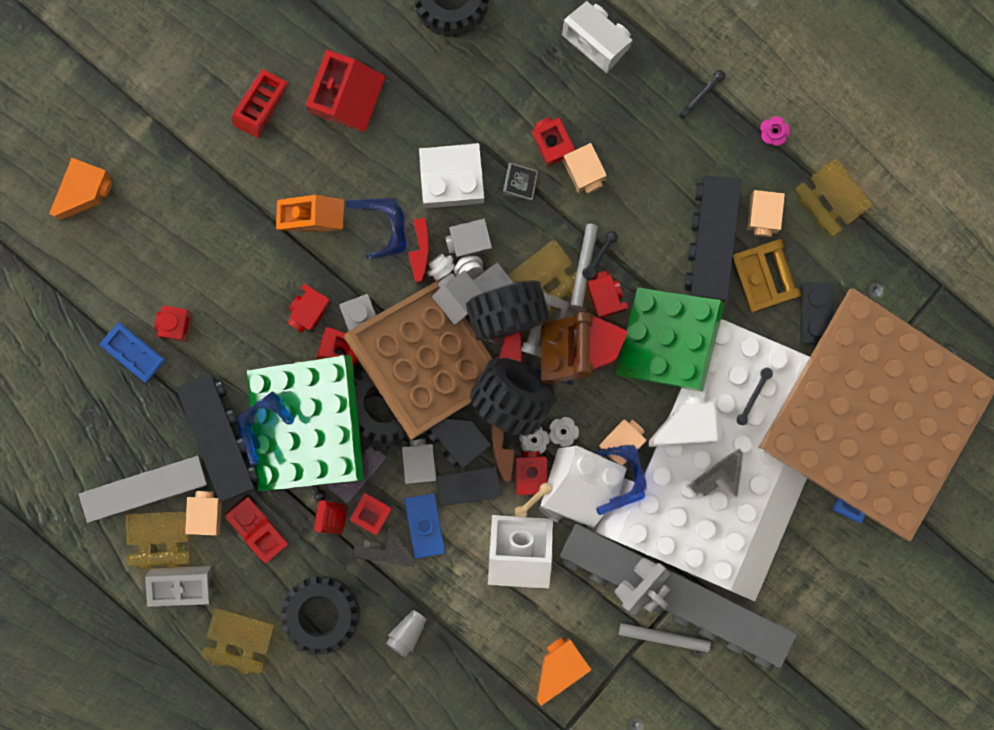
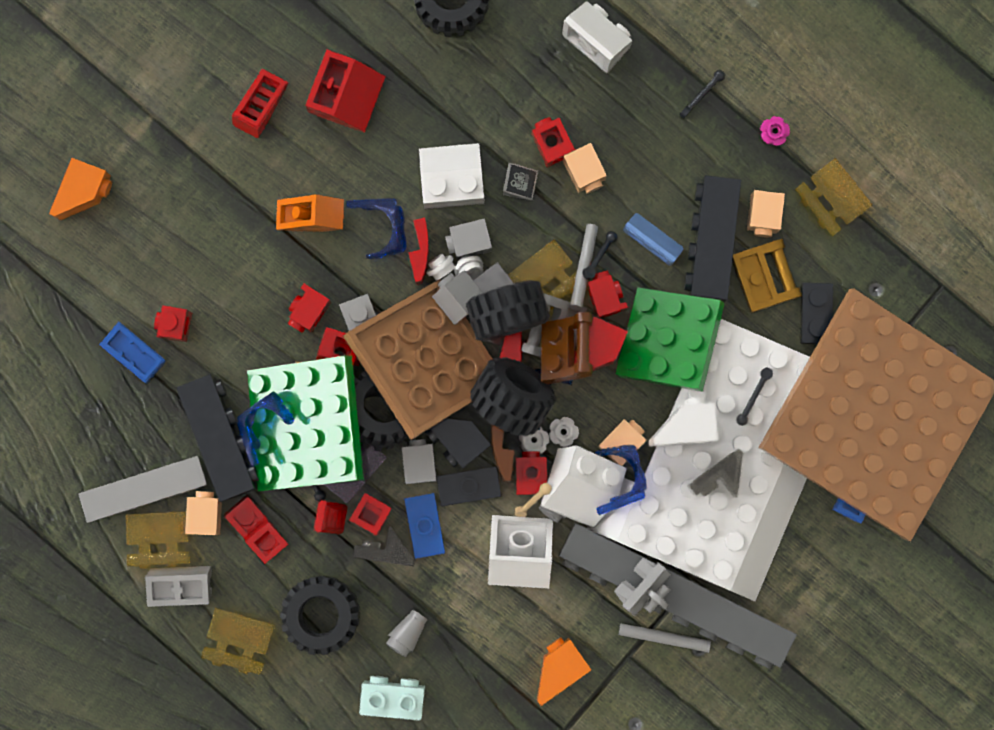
none -> light aqua bracket [360,676,425,720]
none -> medium blue slope [623,213,683,266]

